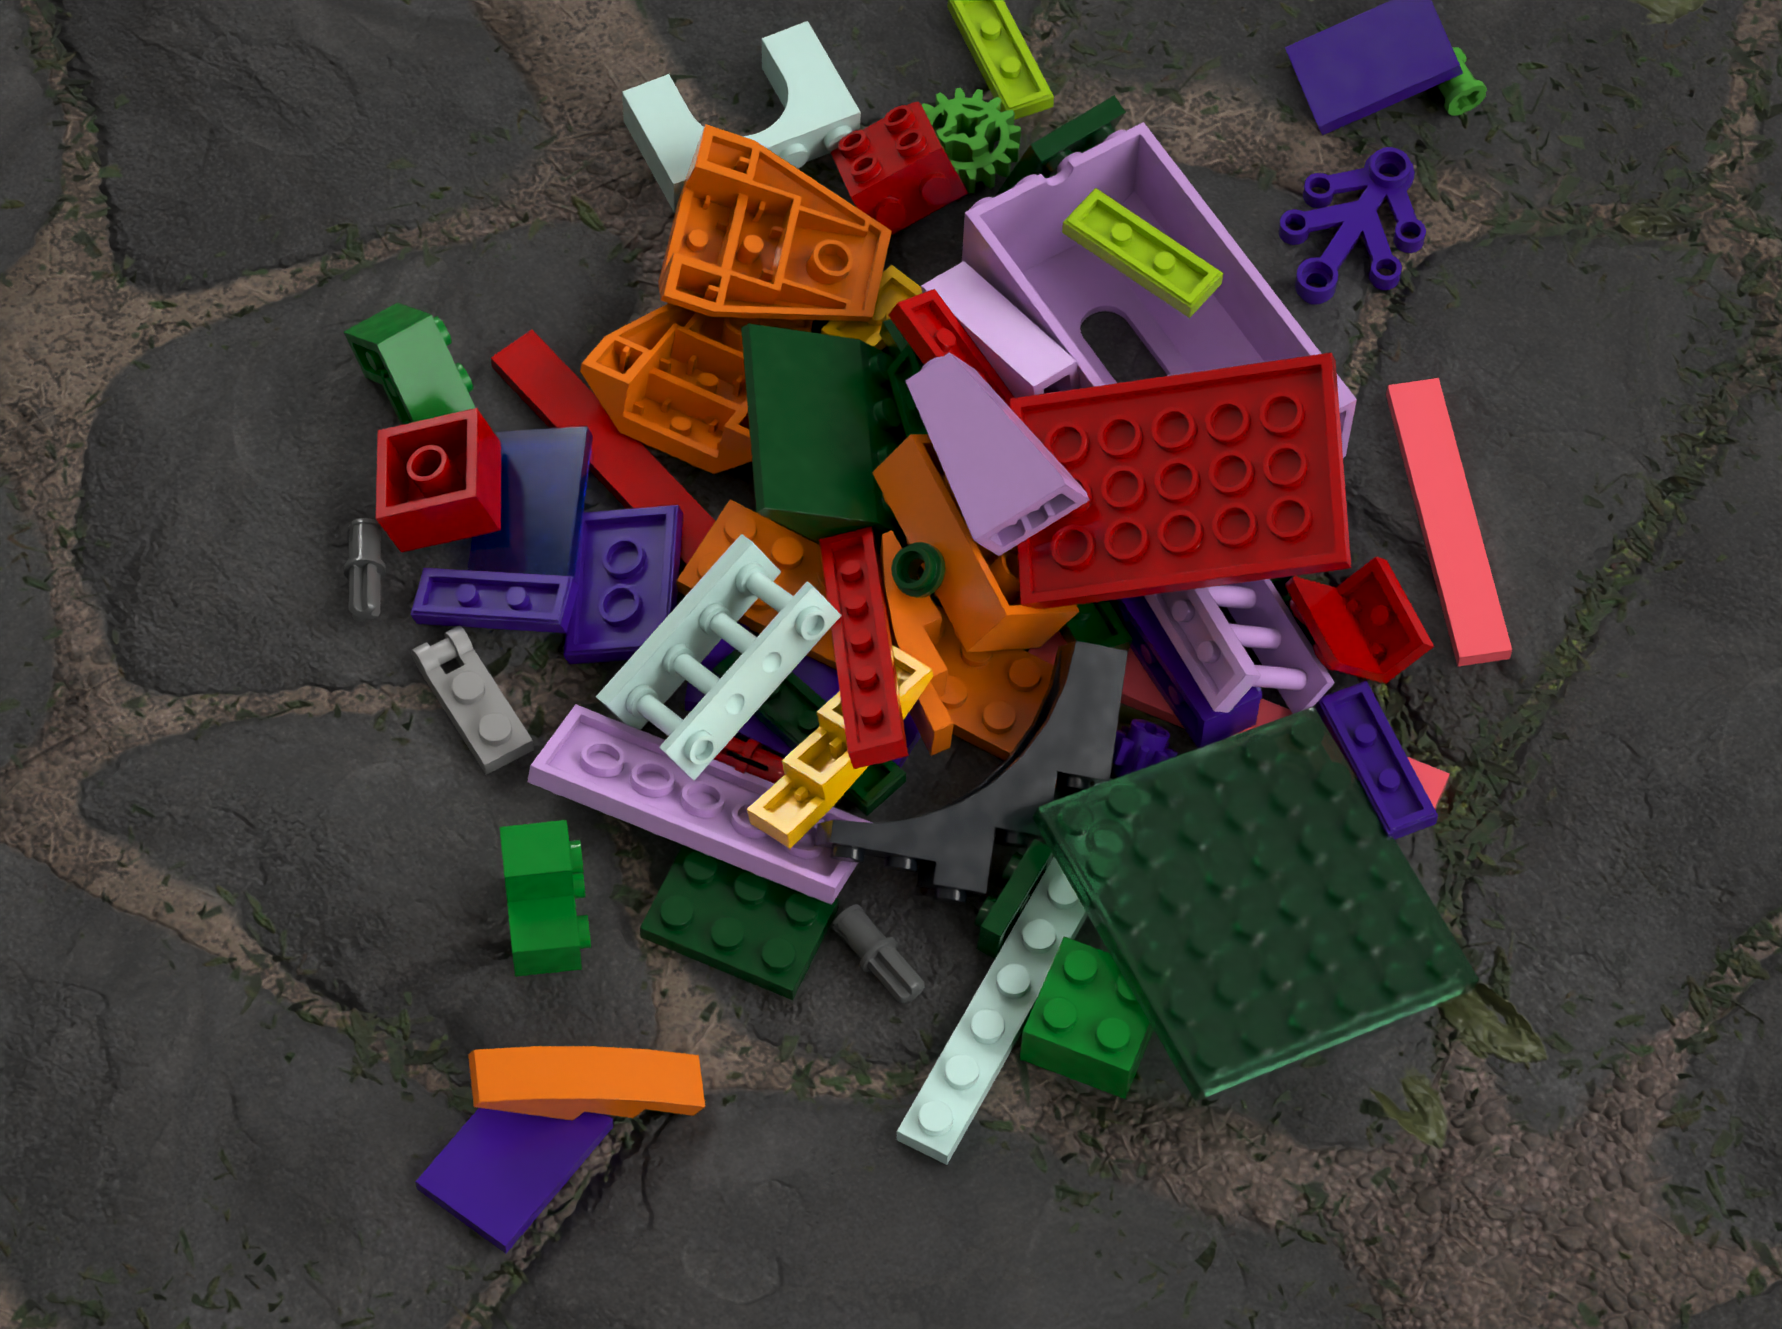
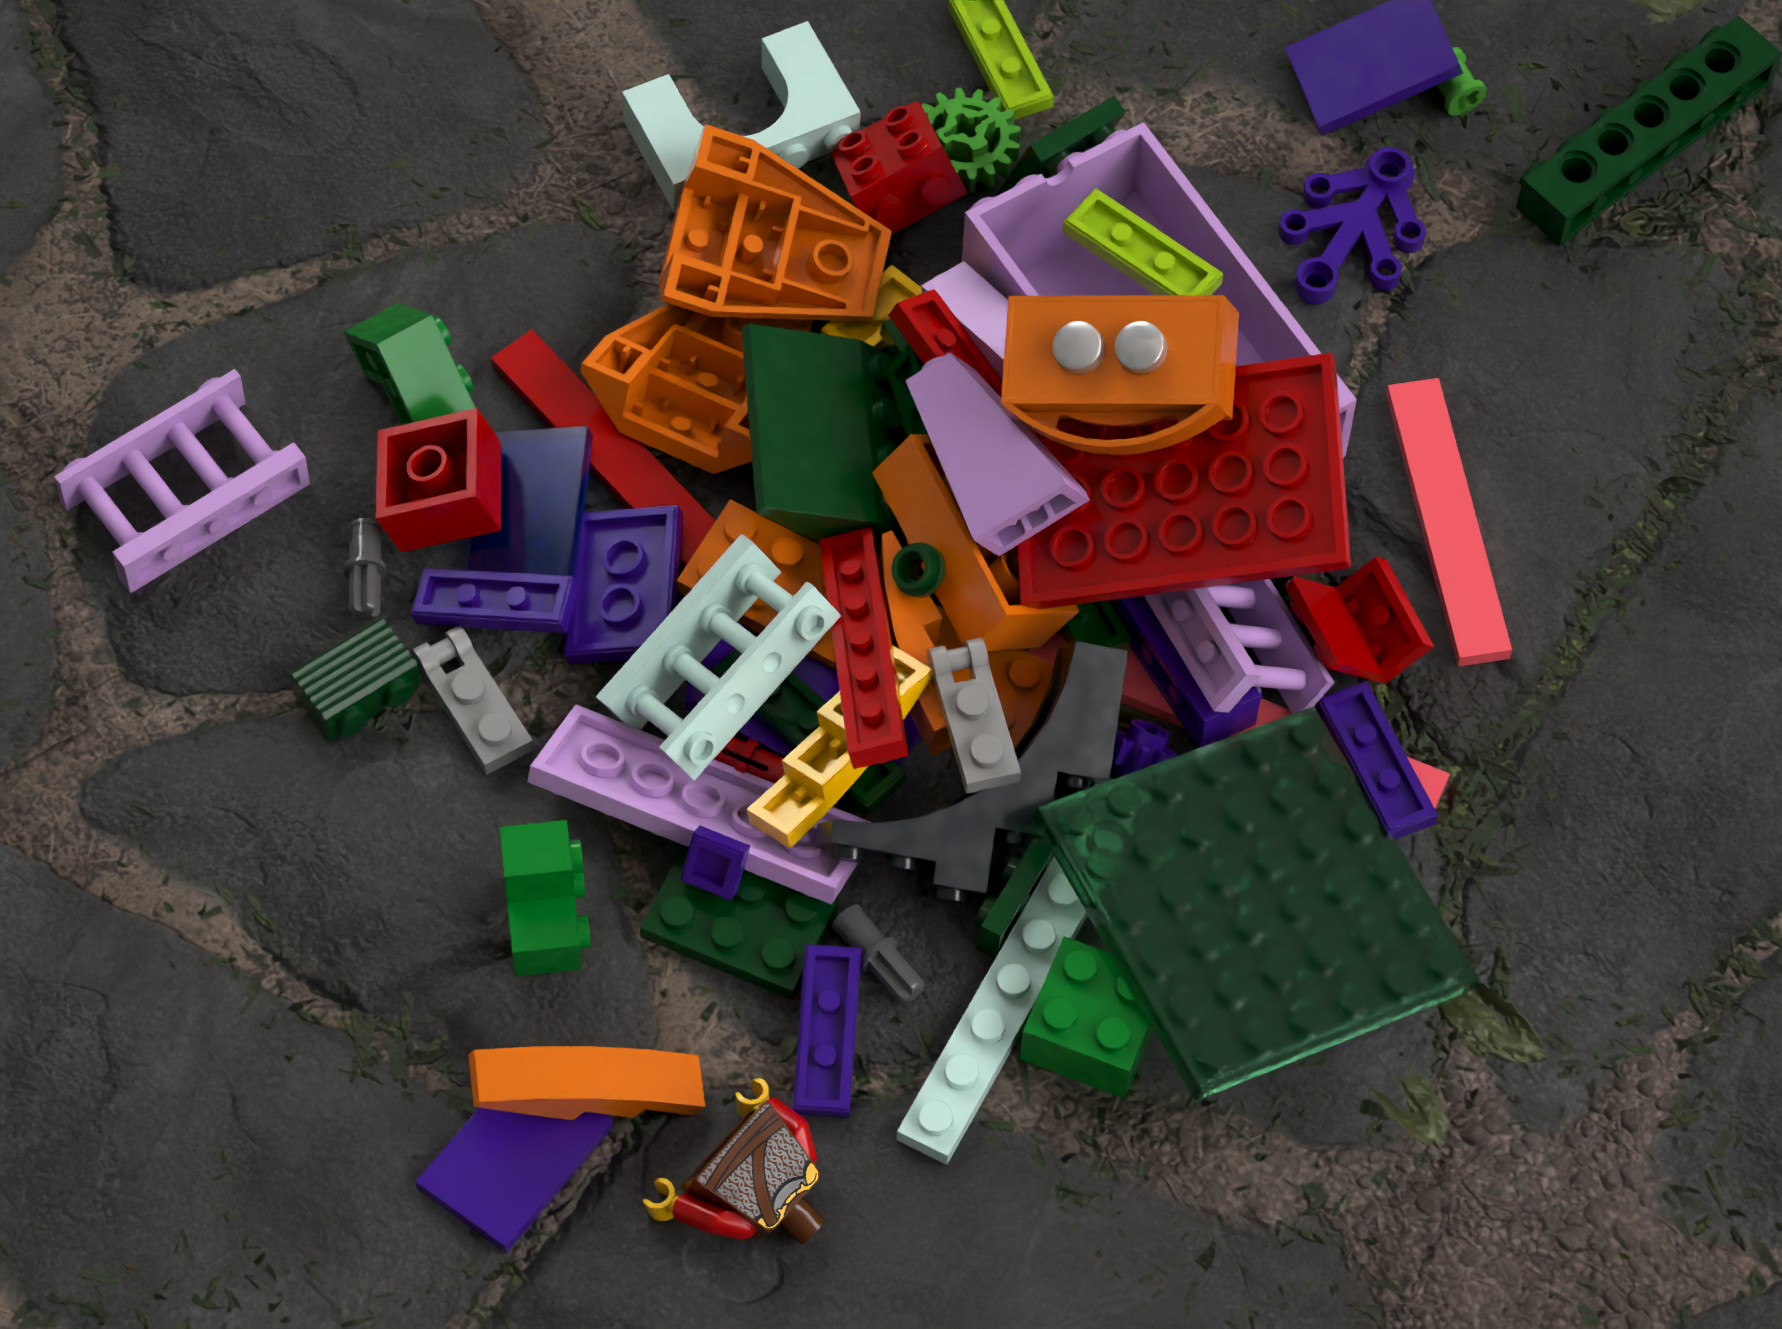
none -> lavender fence [54,369,310,594]
none -> dark green brick [289,618,420,741]
none -> torso [643,1078,825,1244]
none -> dark purple tile [680,825,751,901]
none -> dark purple tile [793,944,861,1117]
none -> light grey plate [927,637,1021,794]
none -> orange piece [1001,295,1239,455]
none -> dark green brick [1516,15,1782,247]

